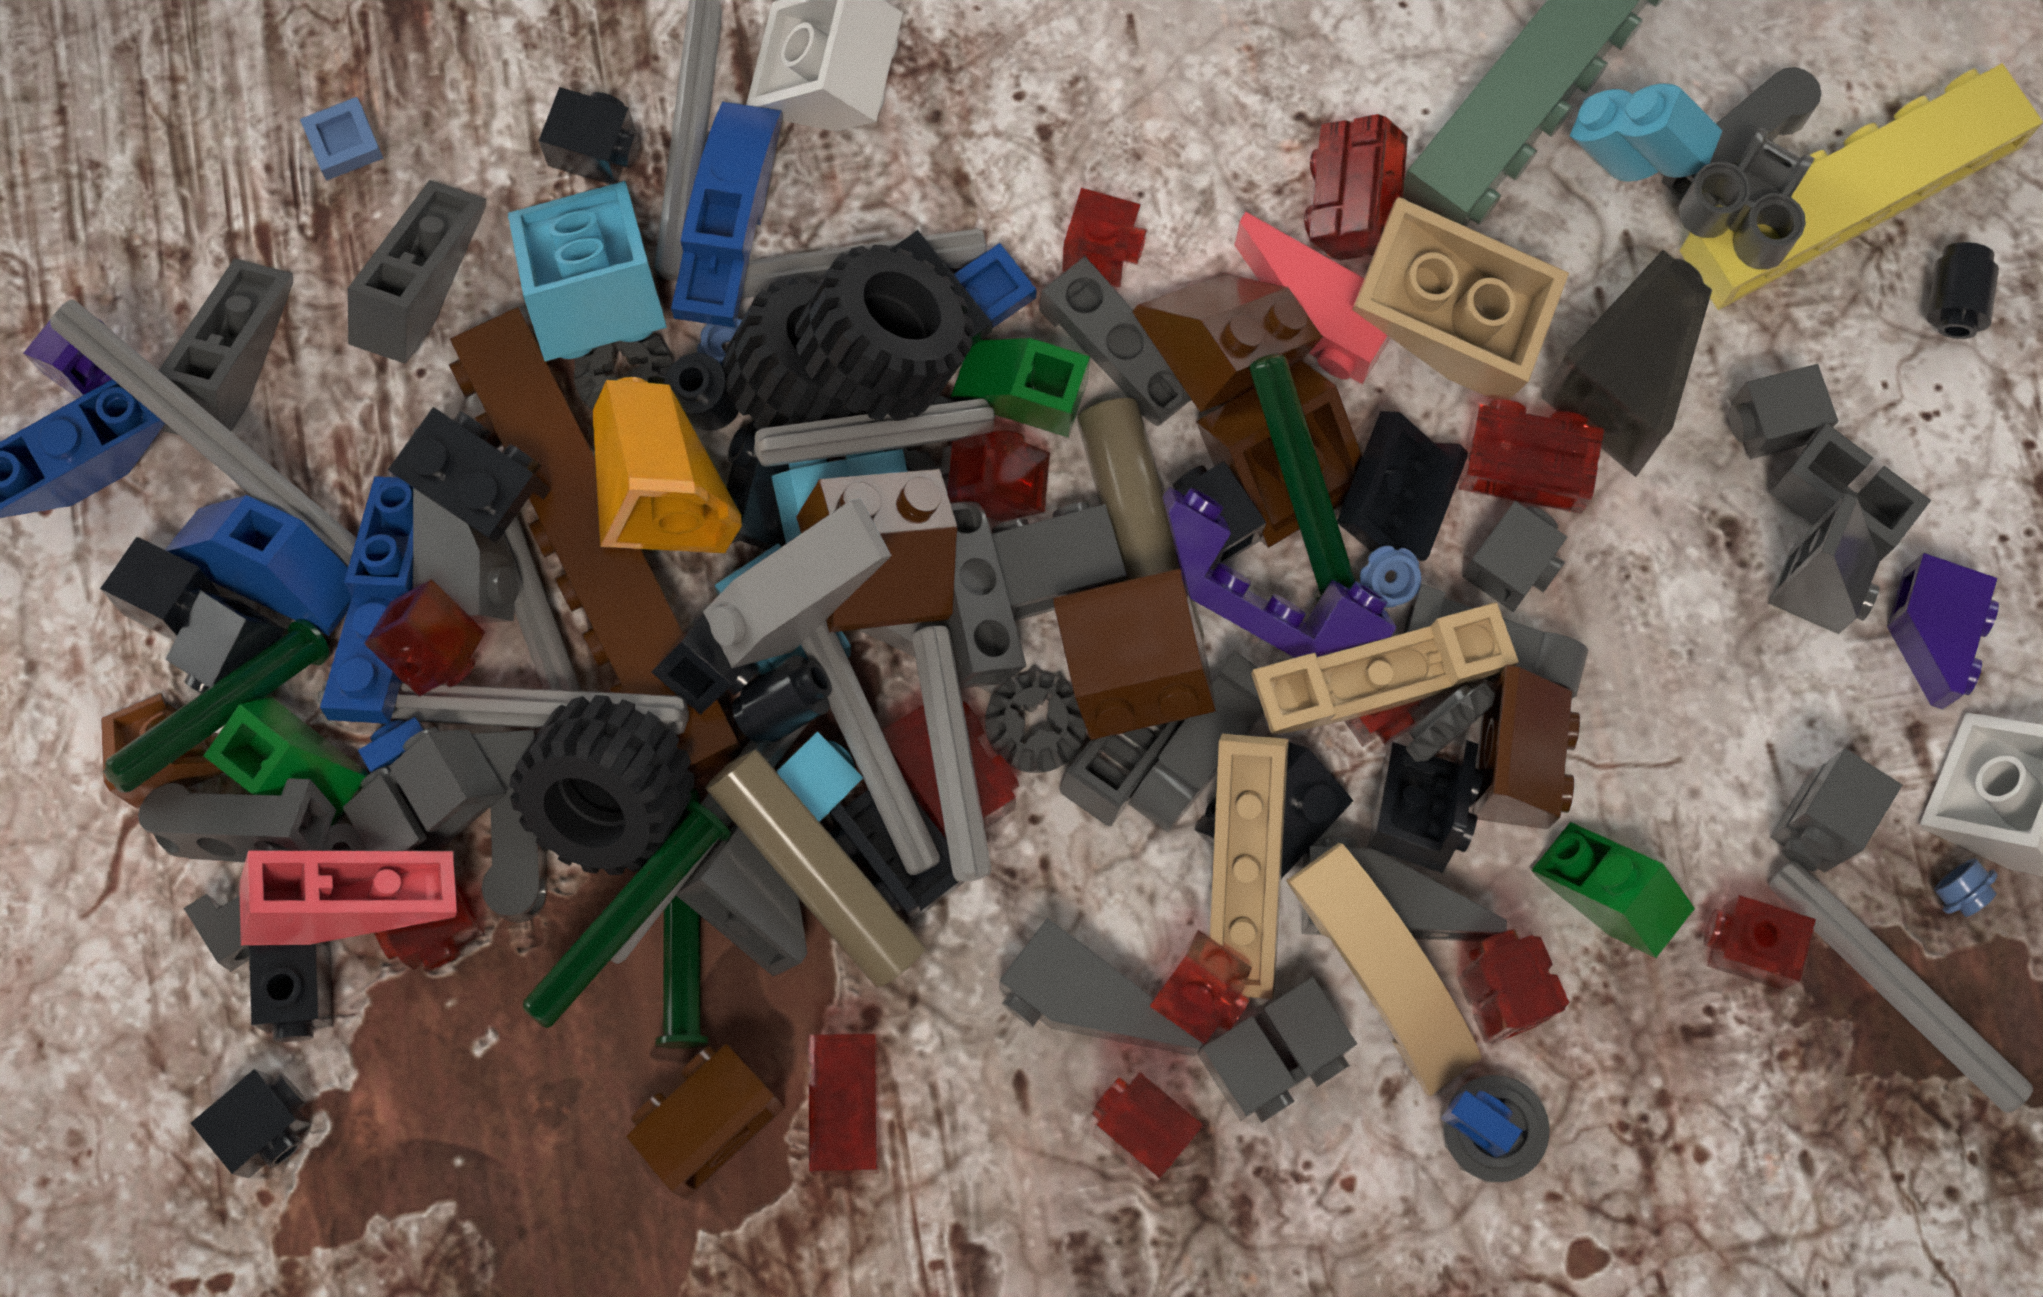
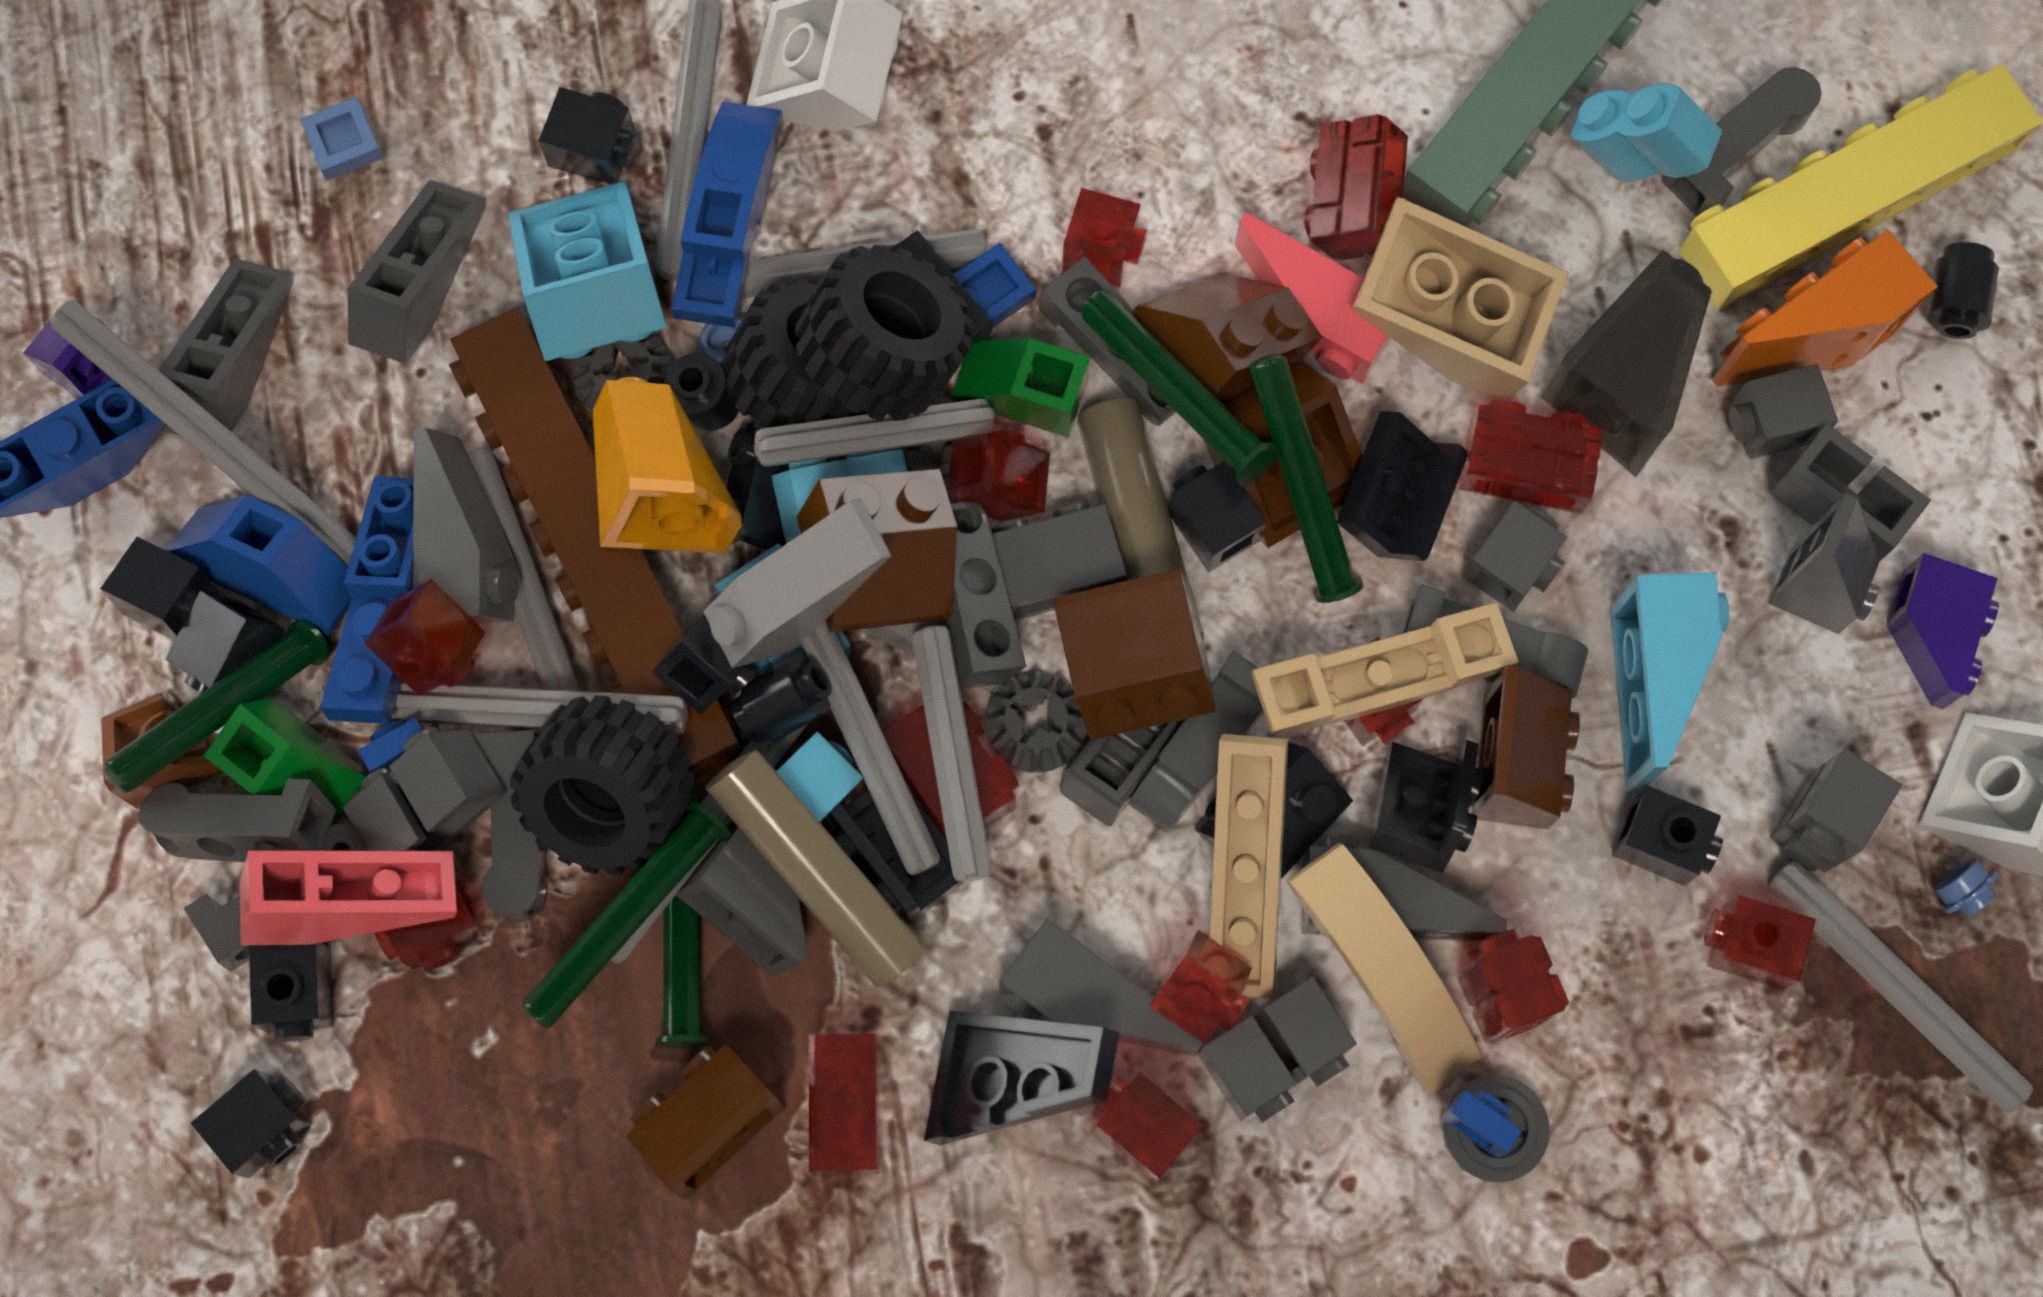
black bracket [388,407,551,543] -> none
dark purple slope [1162,486,1397,658] -> none
medium blue plate [1360,545,1421,608] -> none
dark grey gear [1405,682,1495,762] -> none
green slope [1531,822,1695,958] -> none
dark grey piece [1679,127,1815,270] -> none
none -> black wing [924,1010,1120,1145]
none -> dark green axle [1081,290,1278,486]
none -> medium azure slope [1610,572,1729,794]
none -> black brick [1612,786,1723,886]
none -> orange slope [1711,229,1938,387]

